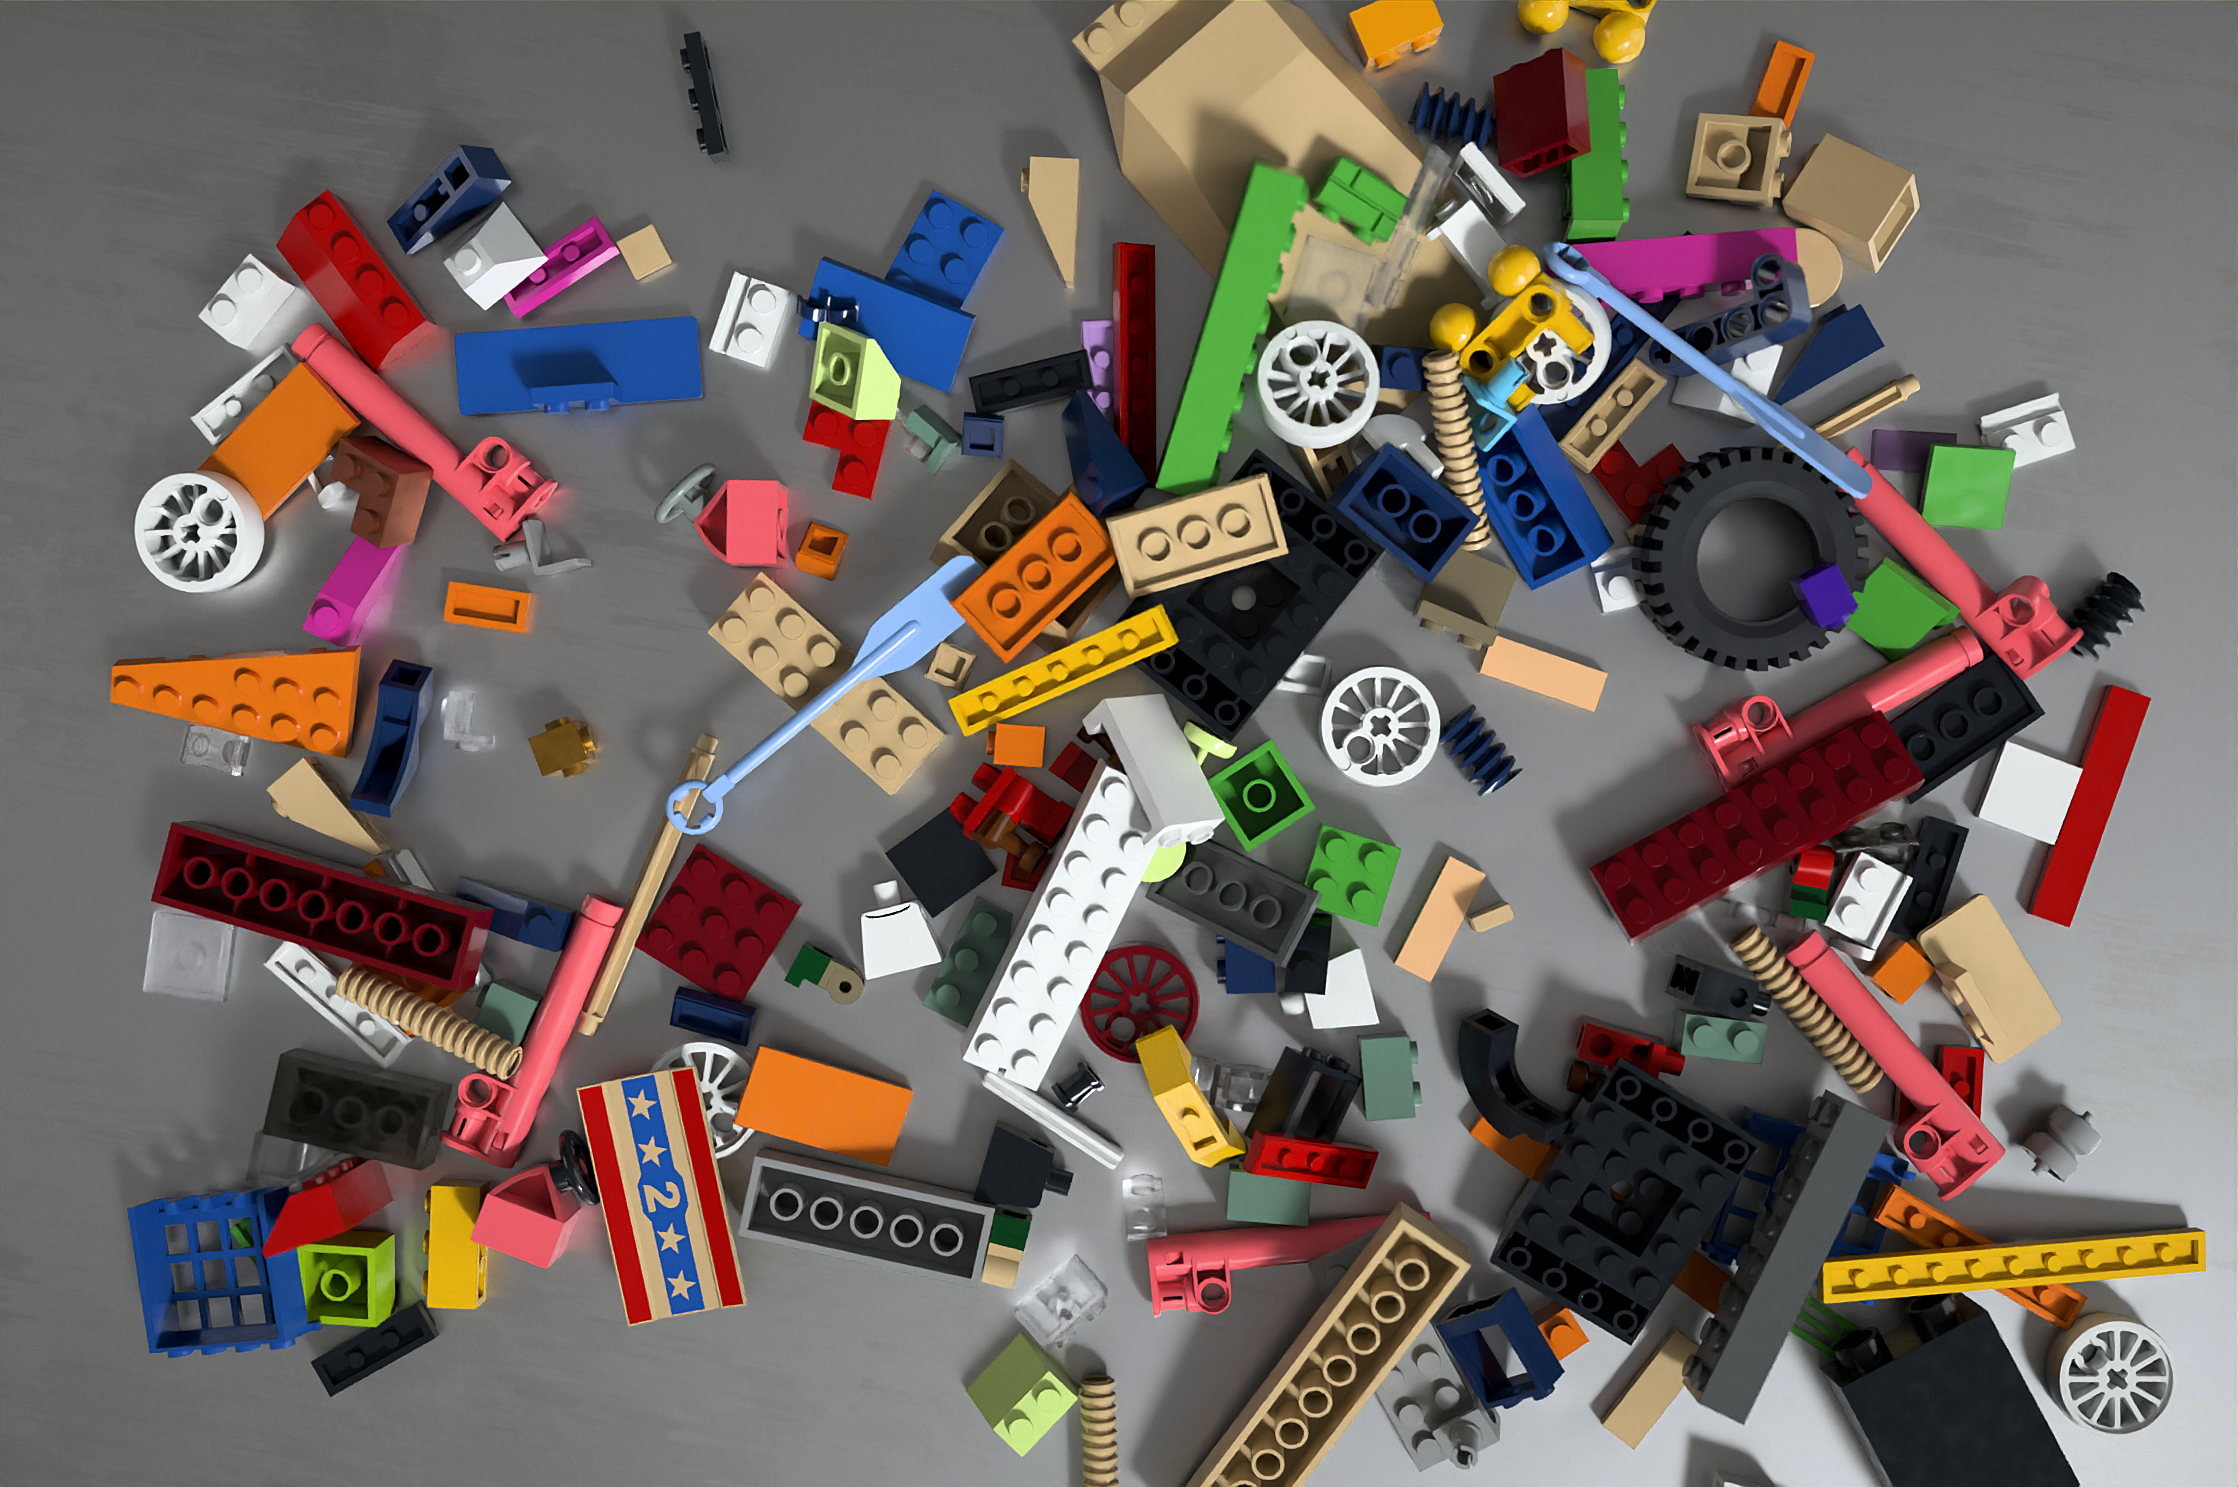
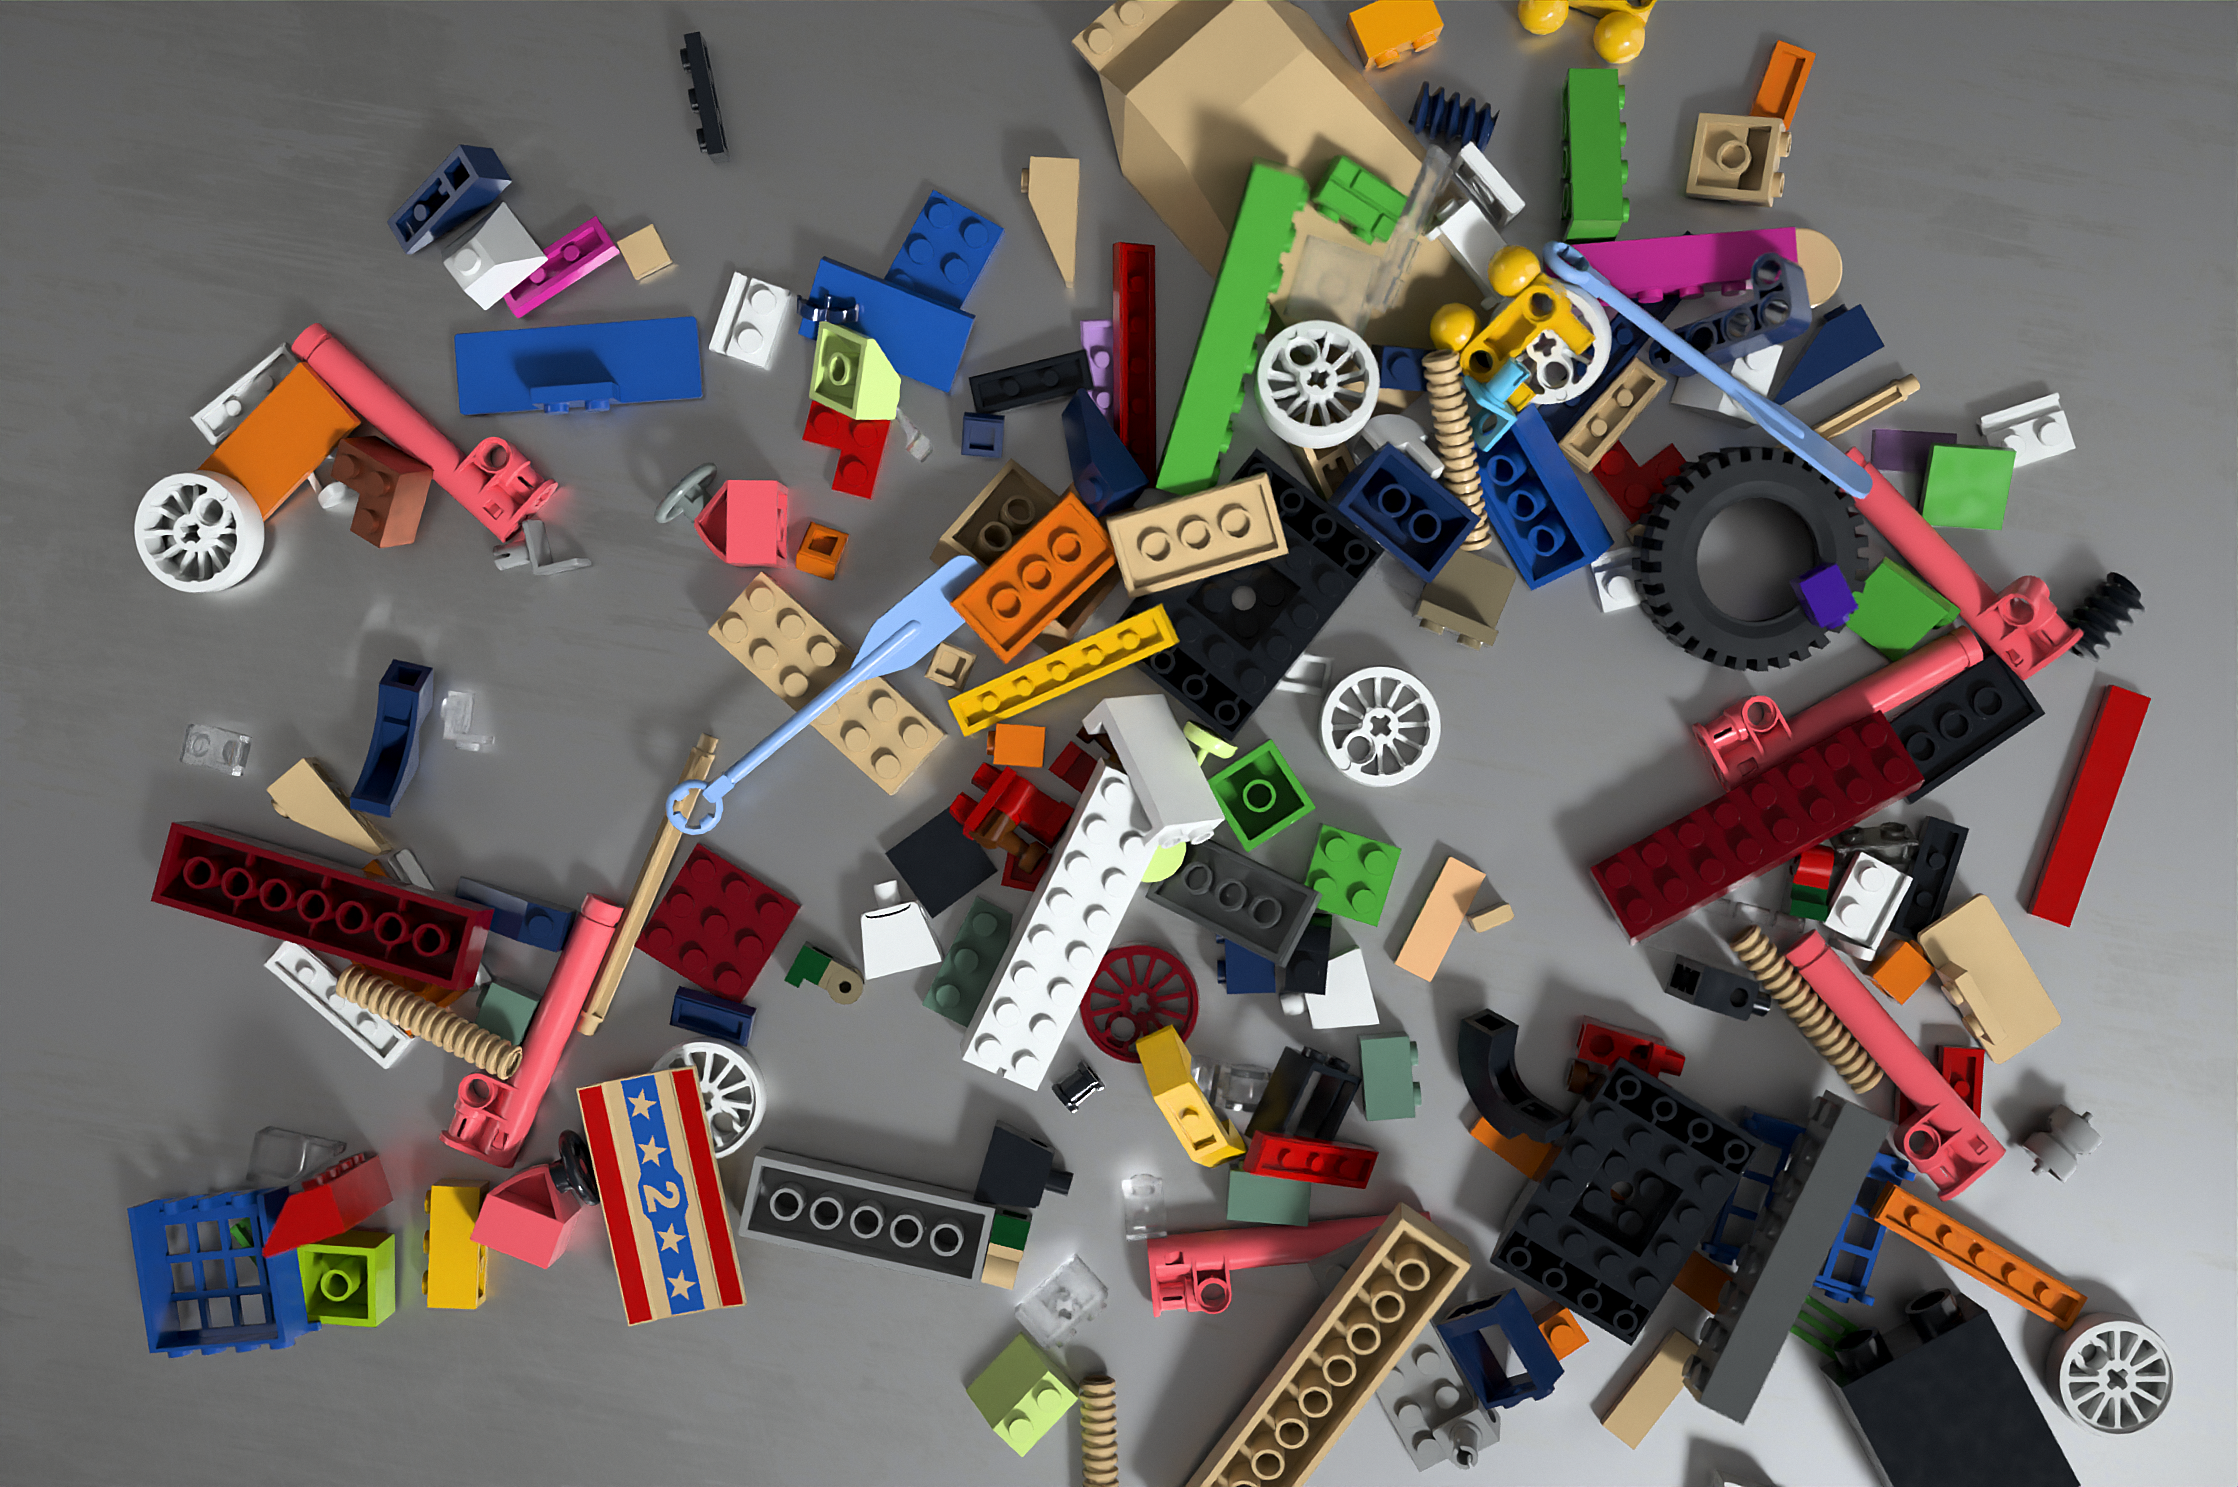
orange wing [110,645,361,759] -> none
clear tile [143,911,237,1003] -> none
white brick [198,253,297,349] -> none
clear smoke brick [262,1048,452,1171] -> none
red slope [276,189,439,374] -> none
dark pink slope [301,535,402,647] -> none
black plate [311,1300,440,1397] -> none
orange tile [443,581,533,634] -> none
pearl gold brick [528,716,598,778] -> none
orange tile [732,1044,913,1167] -> none
sand green tile [904,405,962,475] -> none
white axle [982,1069,1124,1169] -> none
dark blue piece [1439,704,1523,796] -> none
light nougat tile [1478,636,1608,712] -> none
dark red brick [1493,47,1591,179] -> none
sand green brick [1671,1008,1767,1065] -> none
tan slope [1782,133,1920,274] -> none
yellow plate [1816,1227,2206,1304] -> none
white tile [1974,741,2083,845] -> none

